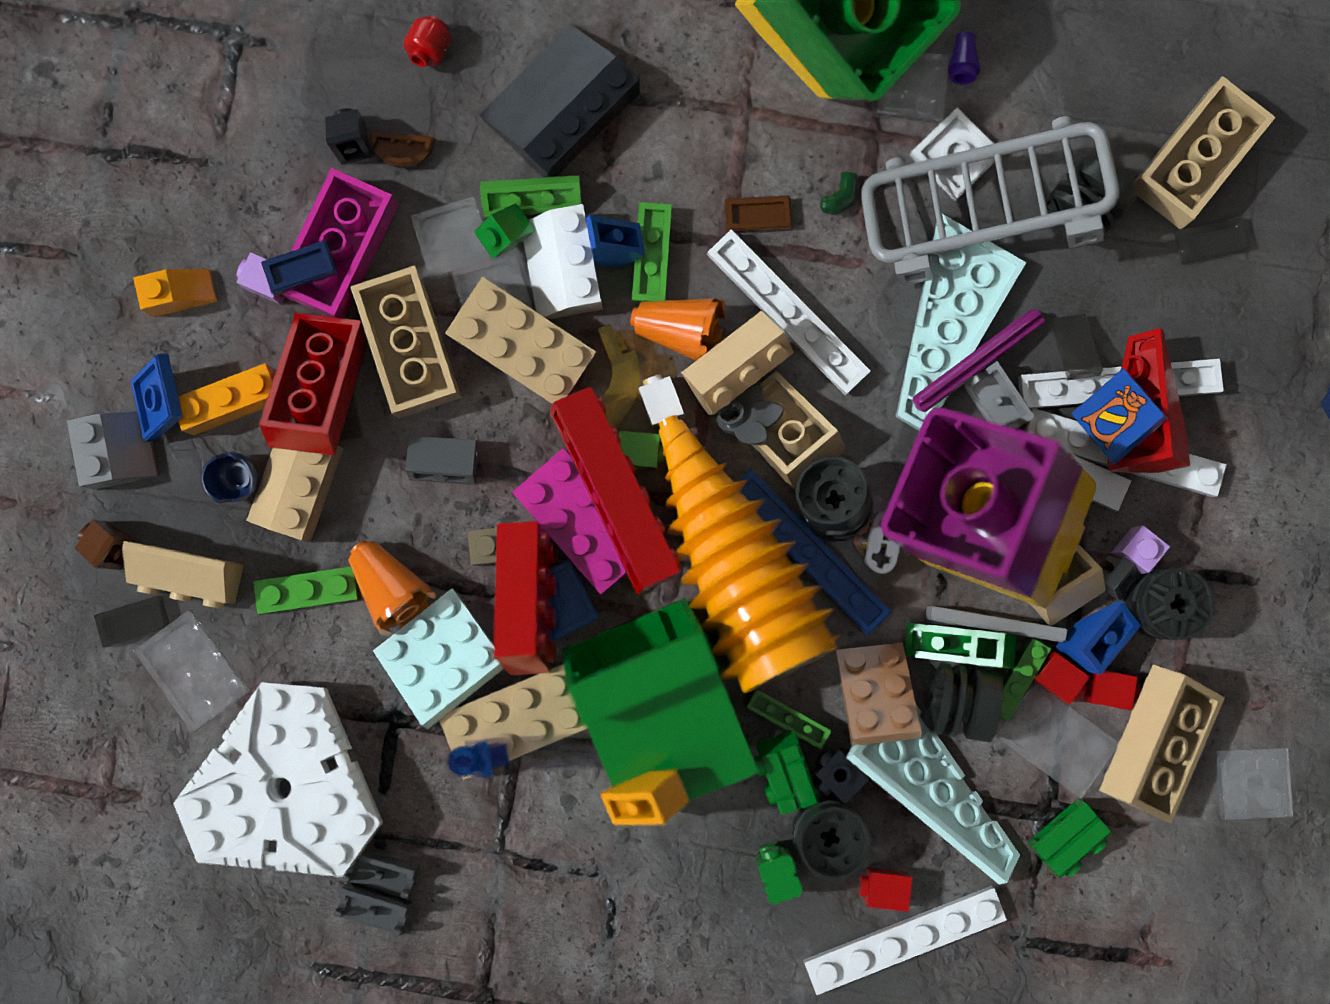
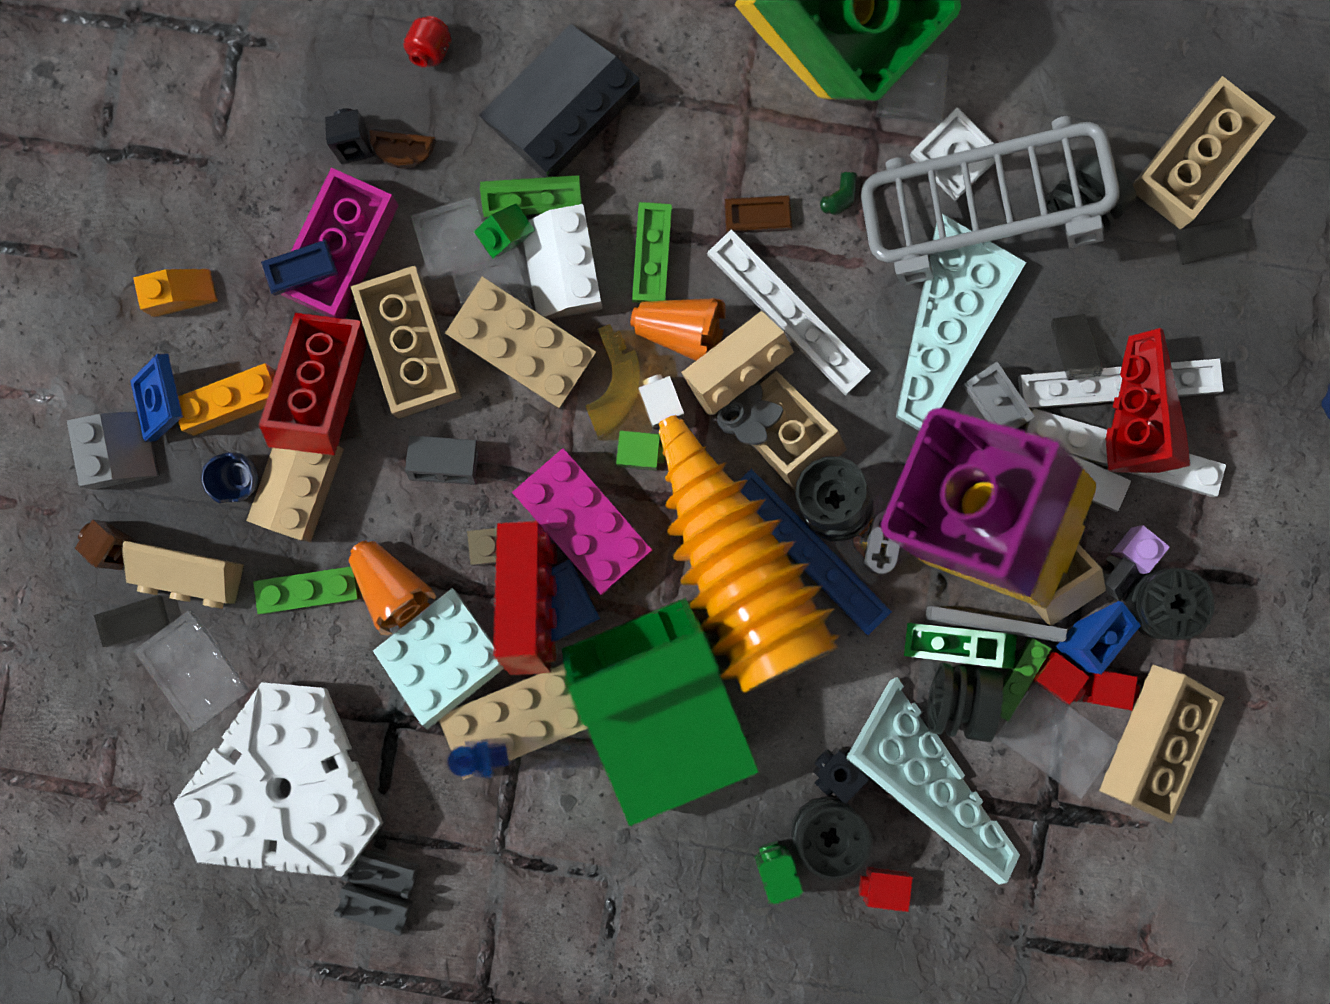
lavender brick [236,252,284,305] -> none
red brick [549,387,680,594] -> none
blue slope [586,215,646,269] -> none
light orange slope [600,770,689,825] -> none
bright green piece [746,689,831,749] -> none
green brick [753,730,819,815] -> none
white plate [803,886,1007,995] -> none
medium nougat plate [835,643,922,746] -> none
magenta axle [912,309,1045,412] -> none
dark purple cone [947,32,980,85] -> none
green brick [1027,799,1112,878] -> none
blue tile [1071,368,1168,464] -> none
clear plate [1216,747,1293,820] -> none

